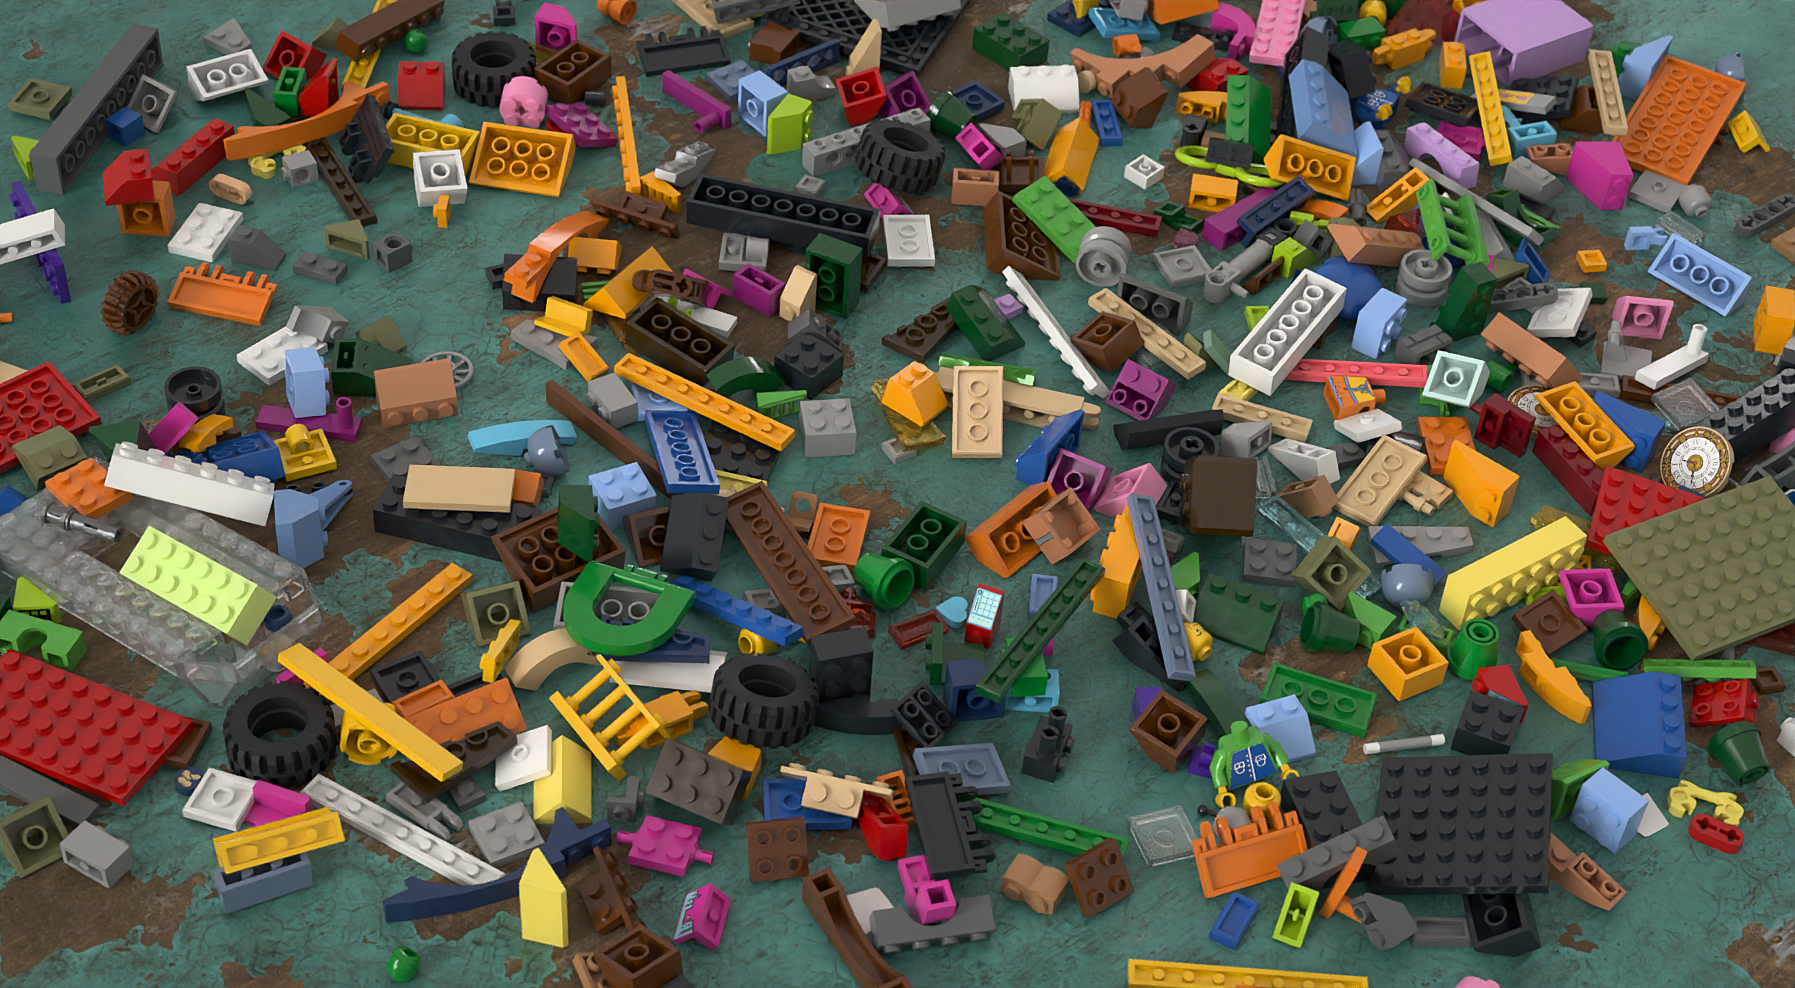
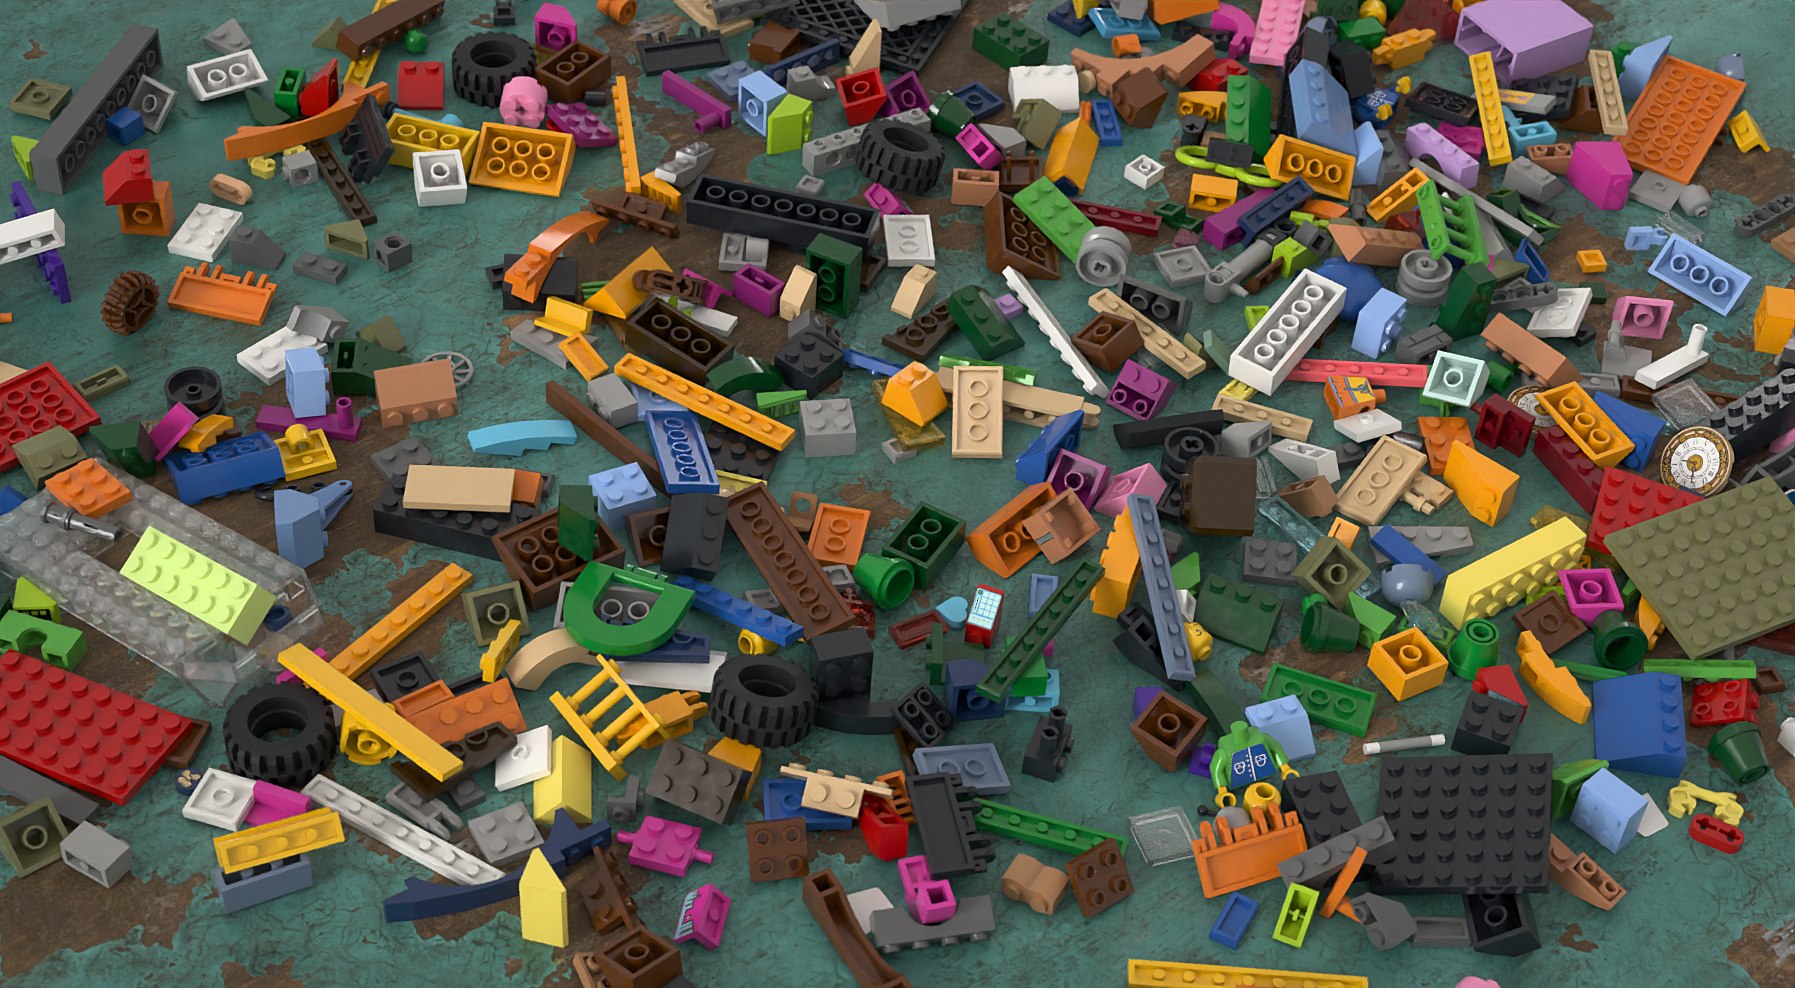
white brick [104,442,274,526] -> none
red slope [152,118,235,196] -> none
red slope [262,30,327,80] -> none
green piece [386,946,421,983] -> none
light orange plate [433,194,451,228] -> none
sand blue cylinder [524,424,570,476] -> none
light orange slope [568,237,622,275] -> none
light orange brick [1438,42,1467,89] -> none
none -> blue plate [841,348,907,377]
none -> tan slope [891,264,937,319]

